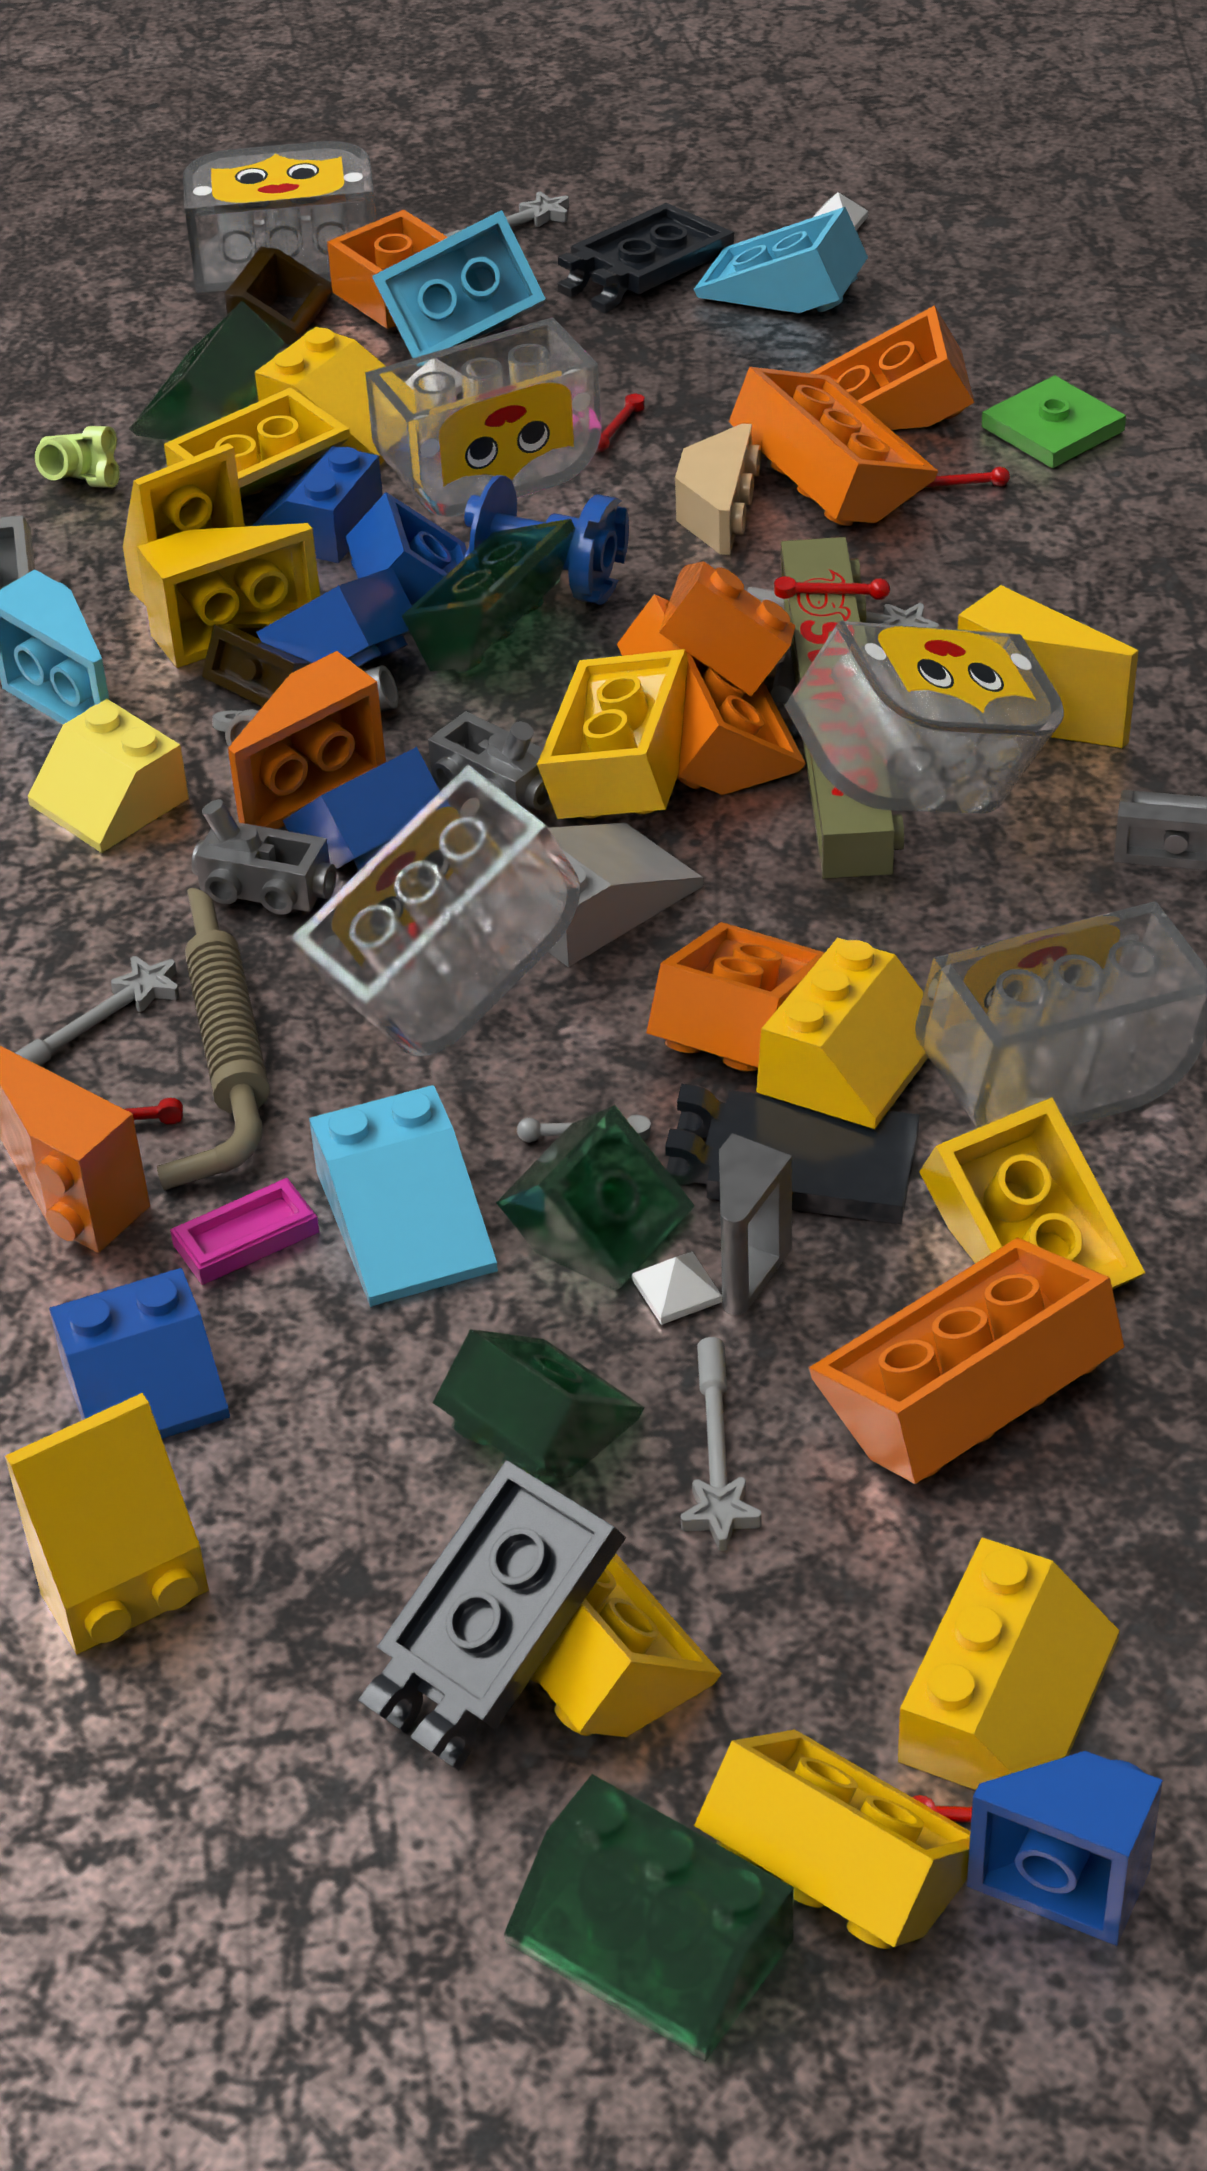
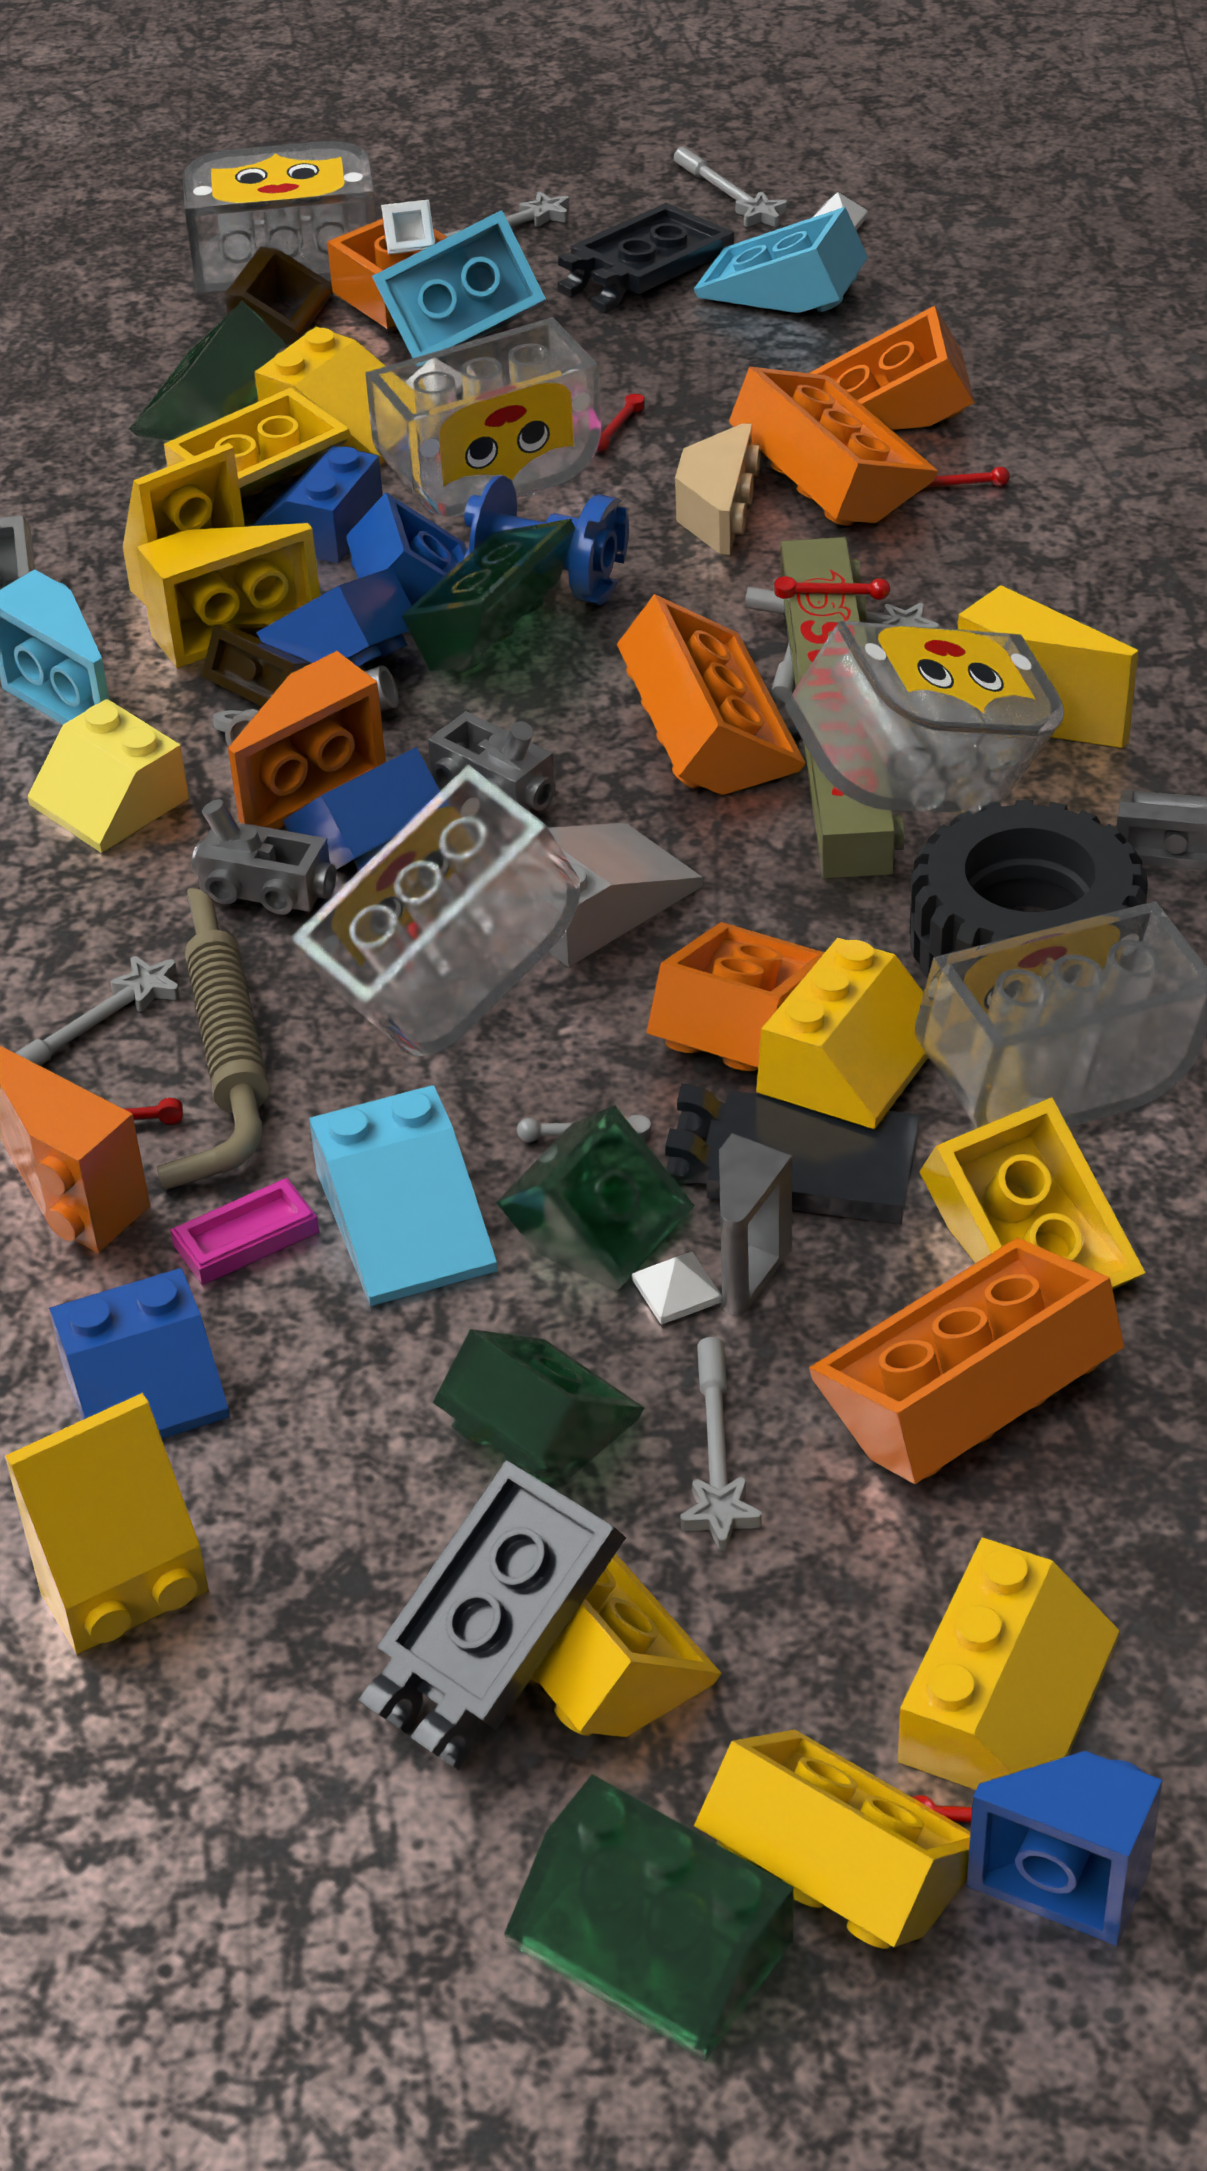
yellowish green plate [35,426,120,488] -> none
yellow slope [537,649,688,819] -> none
orange slope [659,561,796,697] -> none
bright green plate [982,375,1126,468] -> none
none -> white slope [381,199,435,255]
none -> light grey piece [674,147,787,227]
none -> black tyre [910,800,1148,1021]

